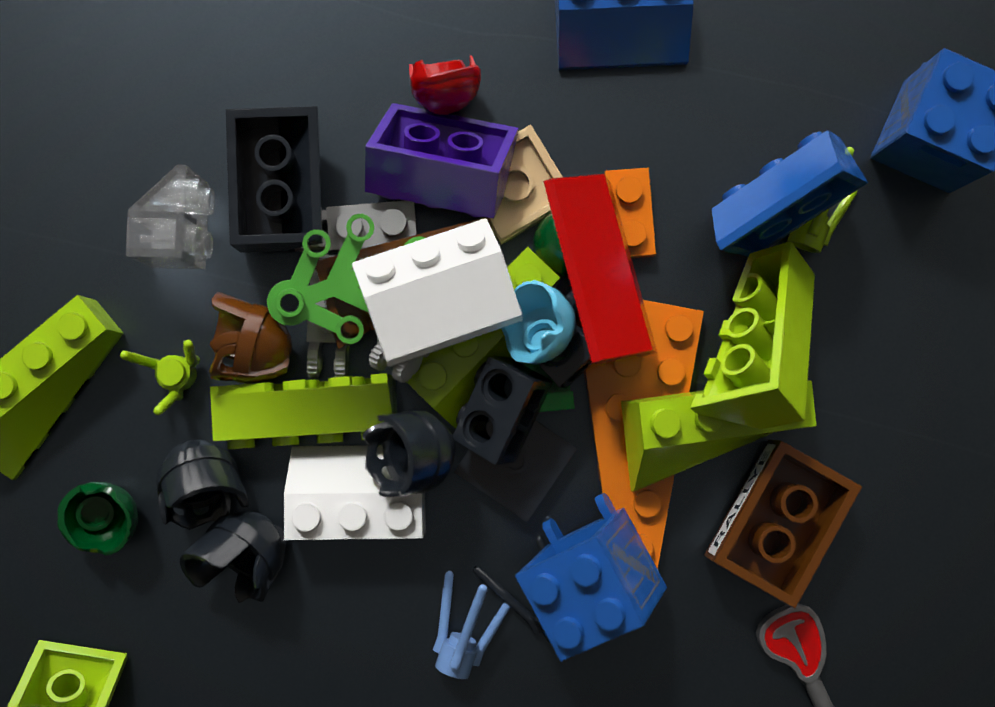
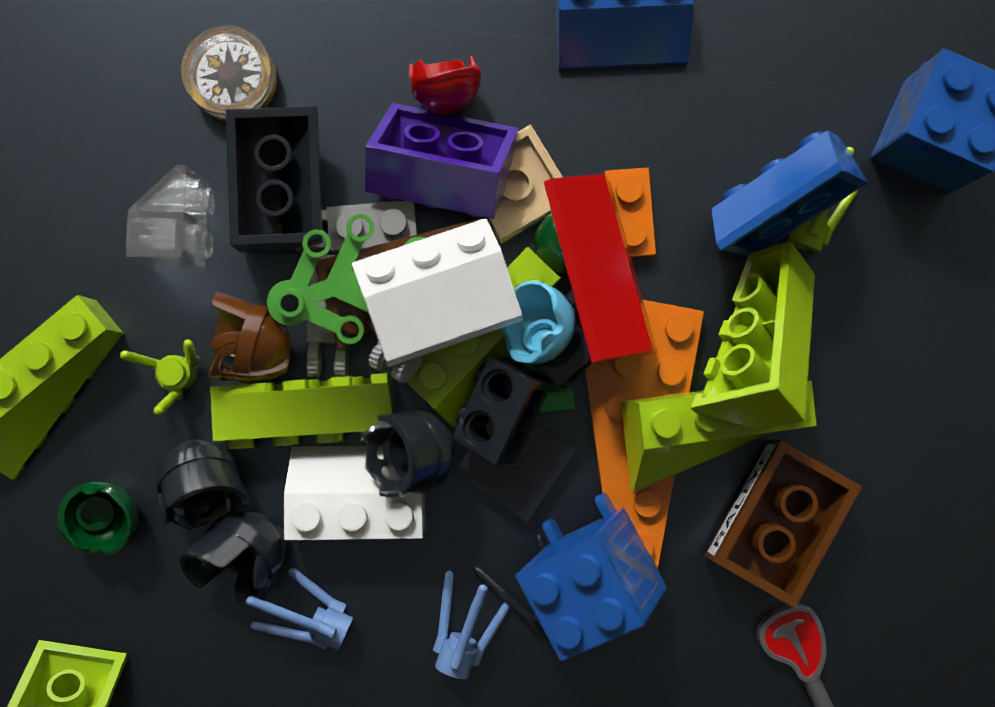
none -> clear piece [181,25,277,121]
none -> medium blue plant [246,567,353,651]

